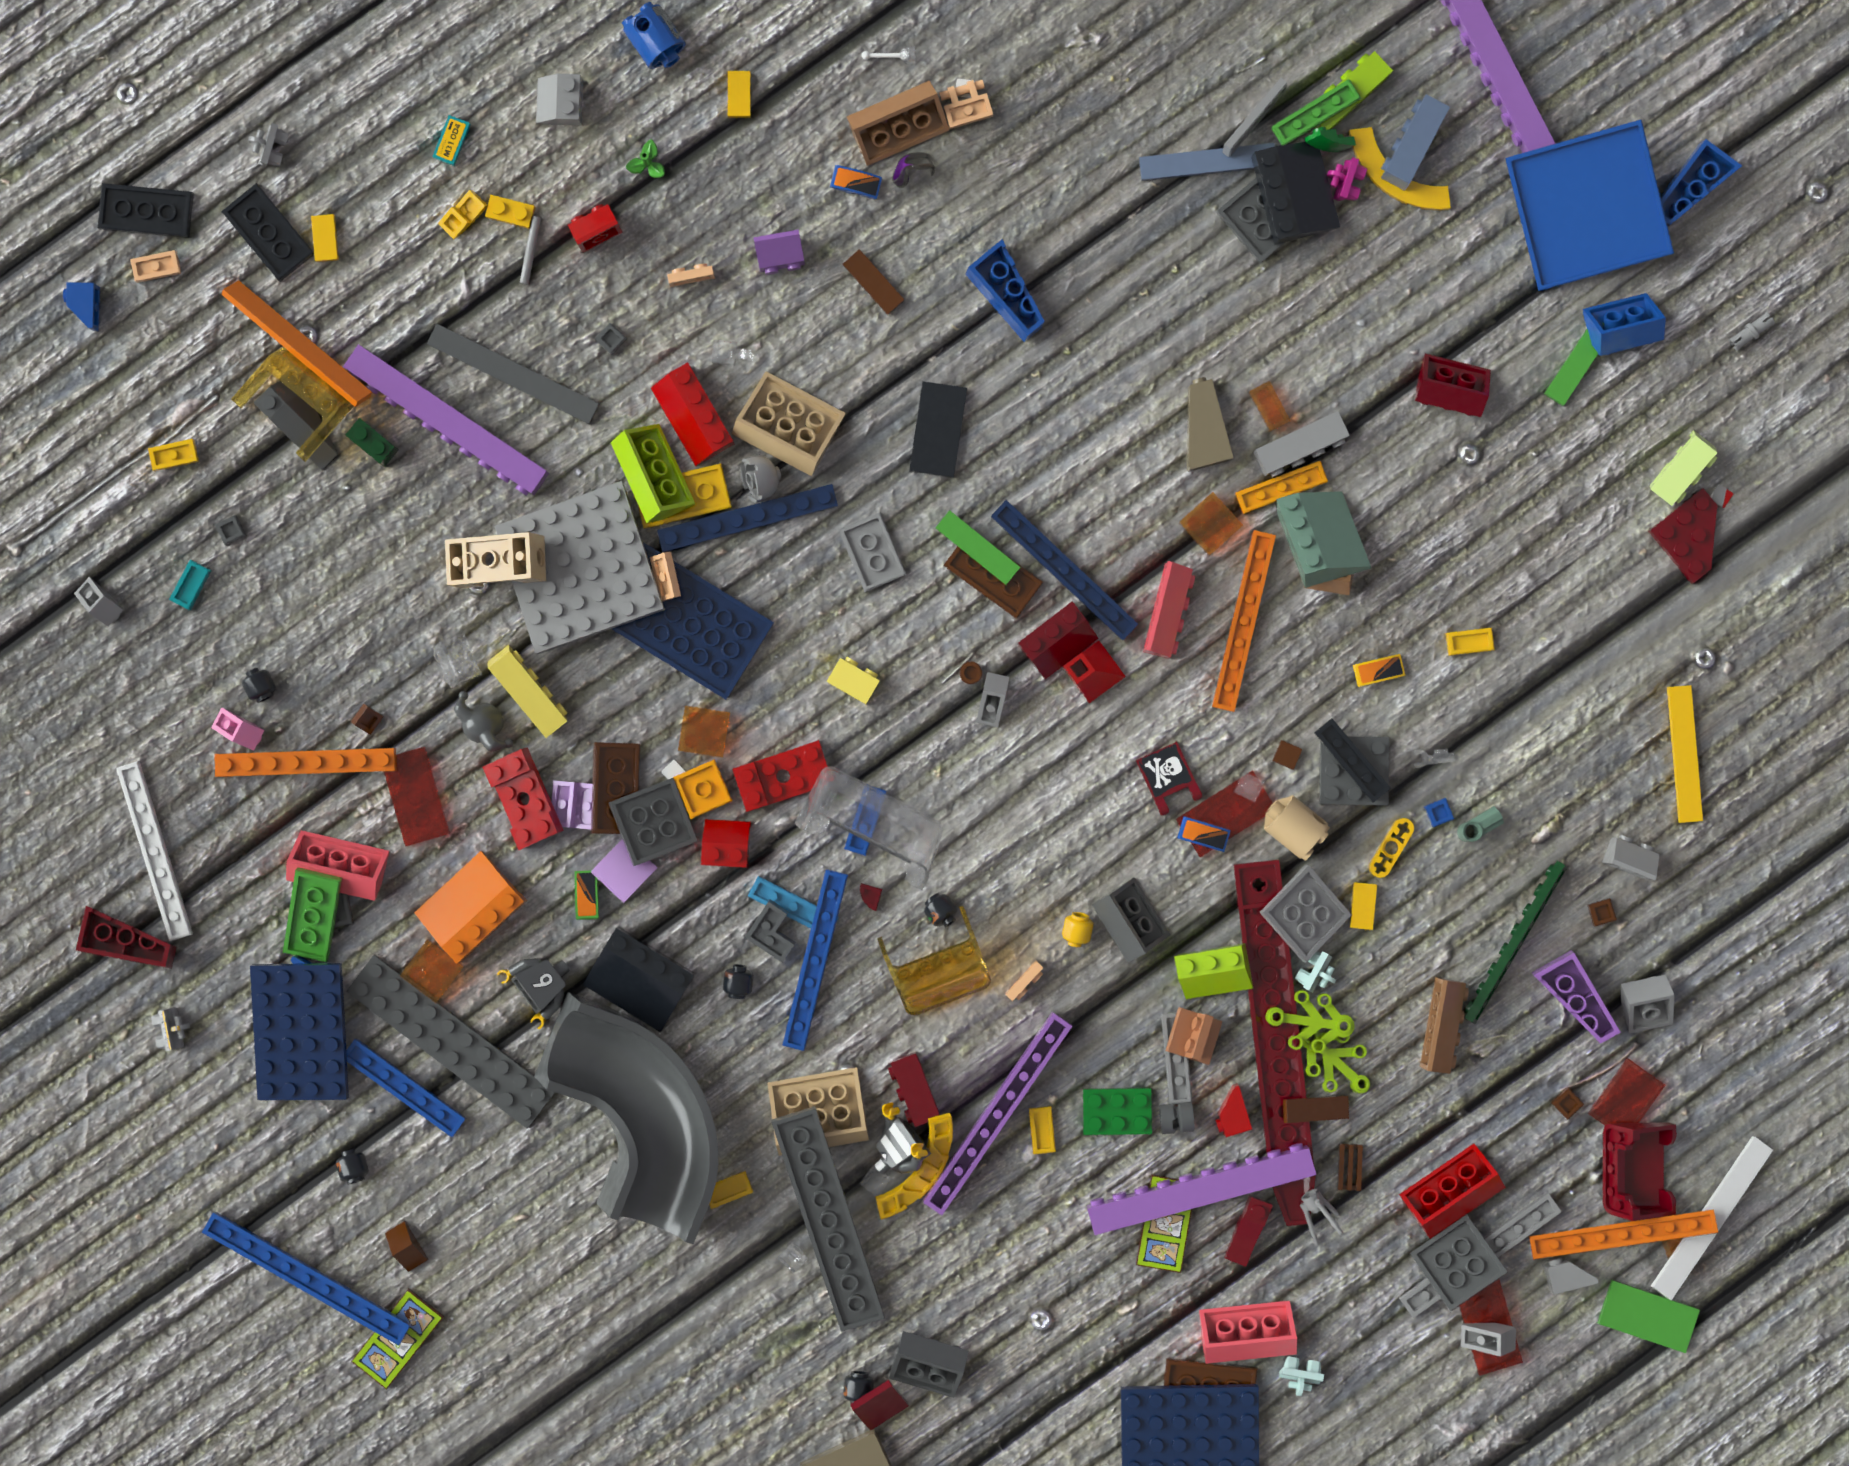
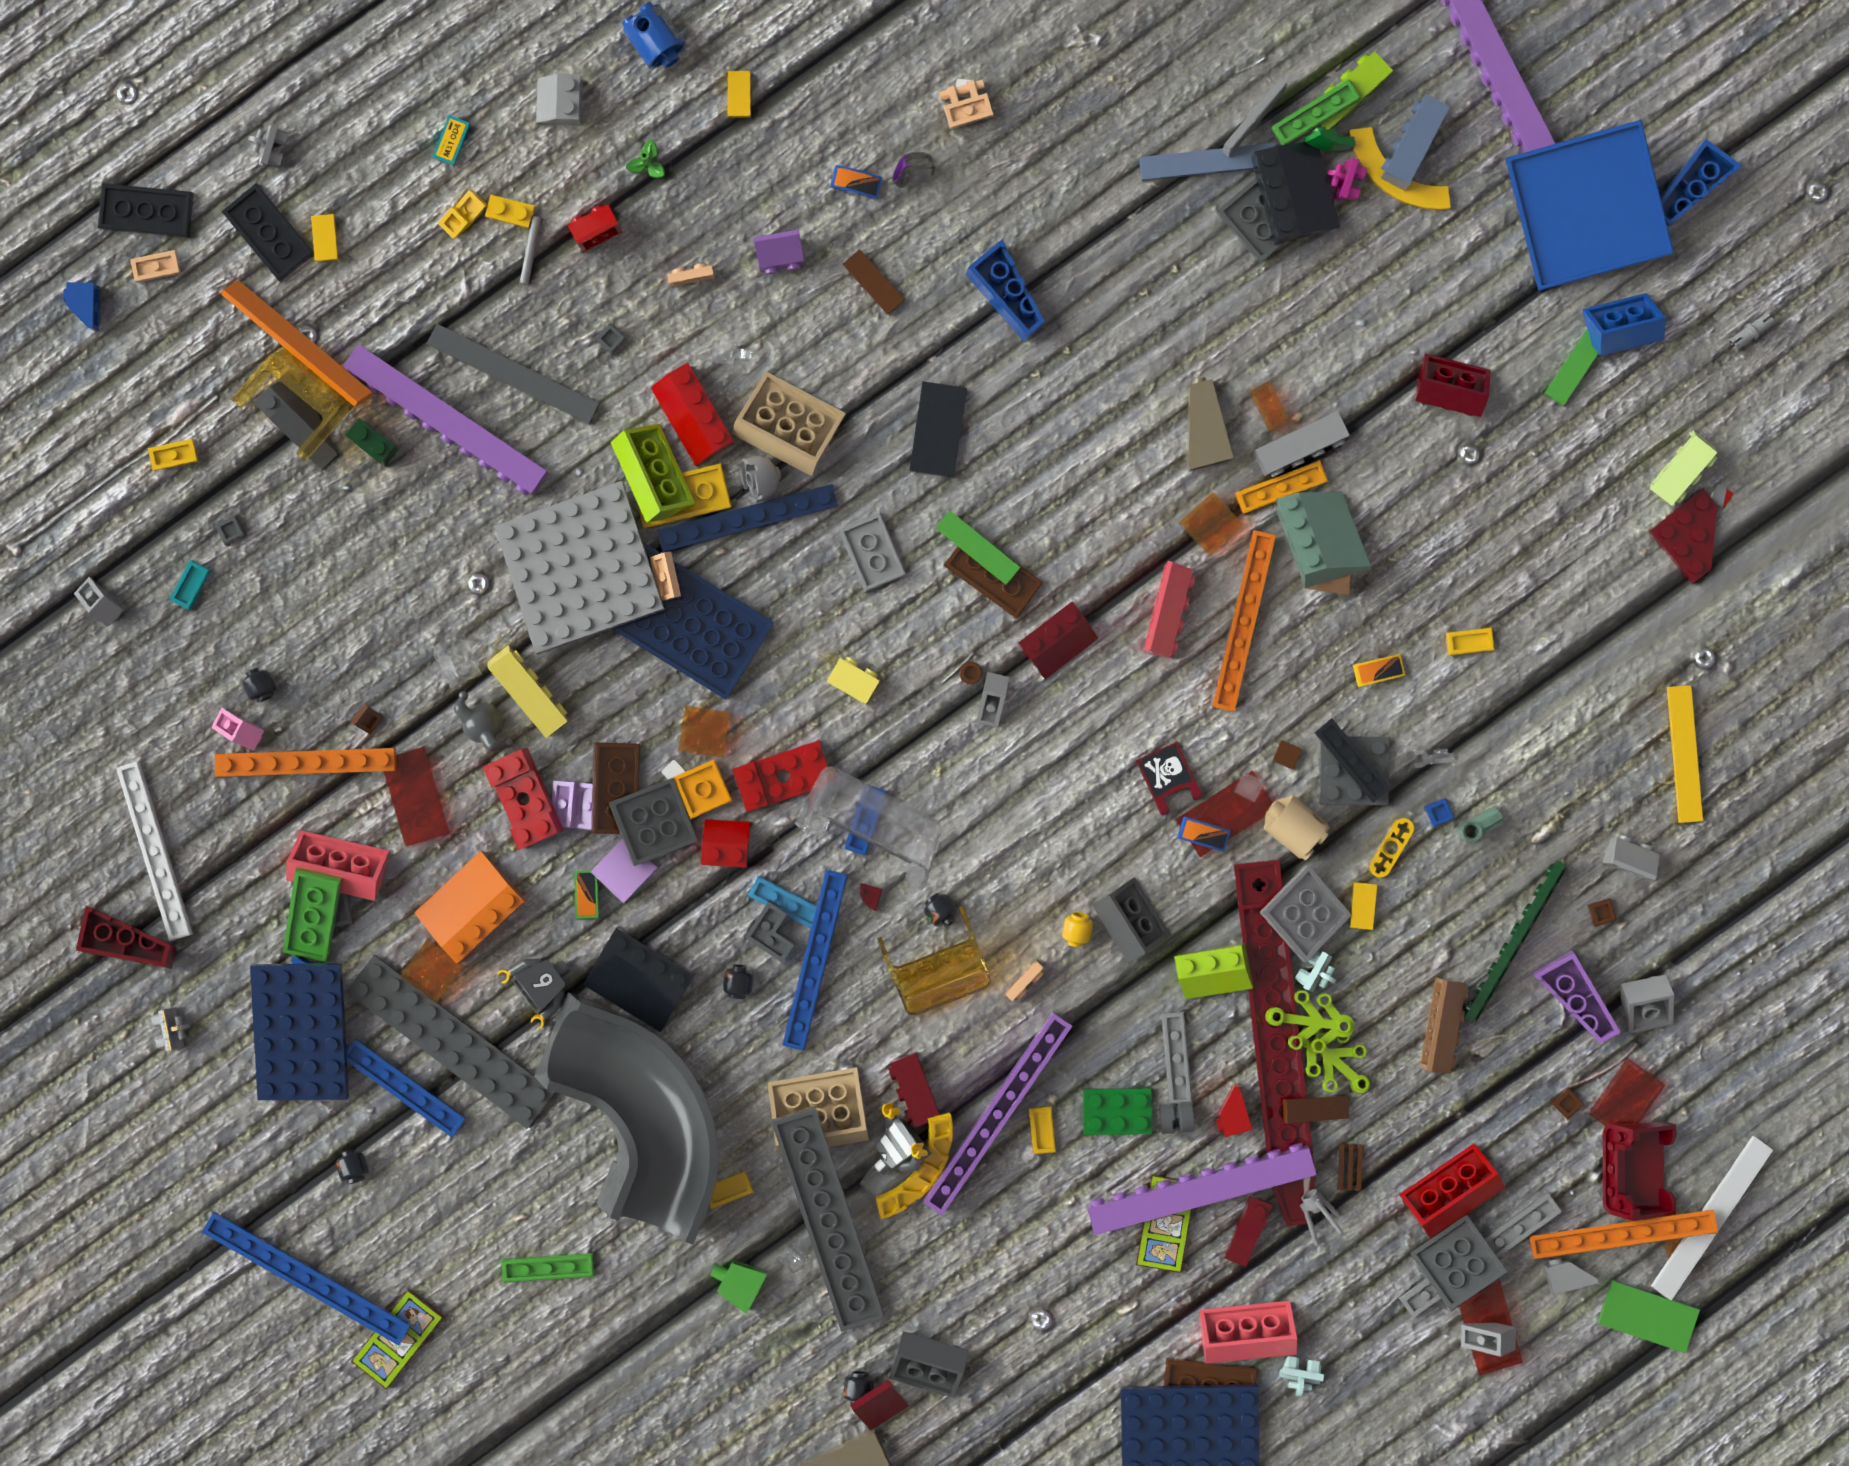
reddish brown slope [385,1221,429,1272] -> none
tan plate [445,532,546,588] -> none
medium nougat slope [847,81,950,166] -> none
hinge [862,46,916,65] -> none
dark blue plate [991,500,1138,641] -> none
red slope [1063,640,1126,703] -> none
nougat bracket [1165,1007,1222,1065] -> none
none -> bright green tile [501,1253,595,1283]
none -> bright green torso [710,1260,768,1314]

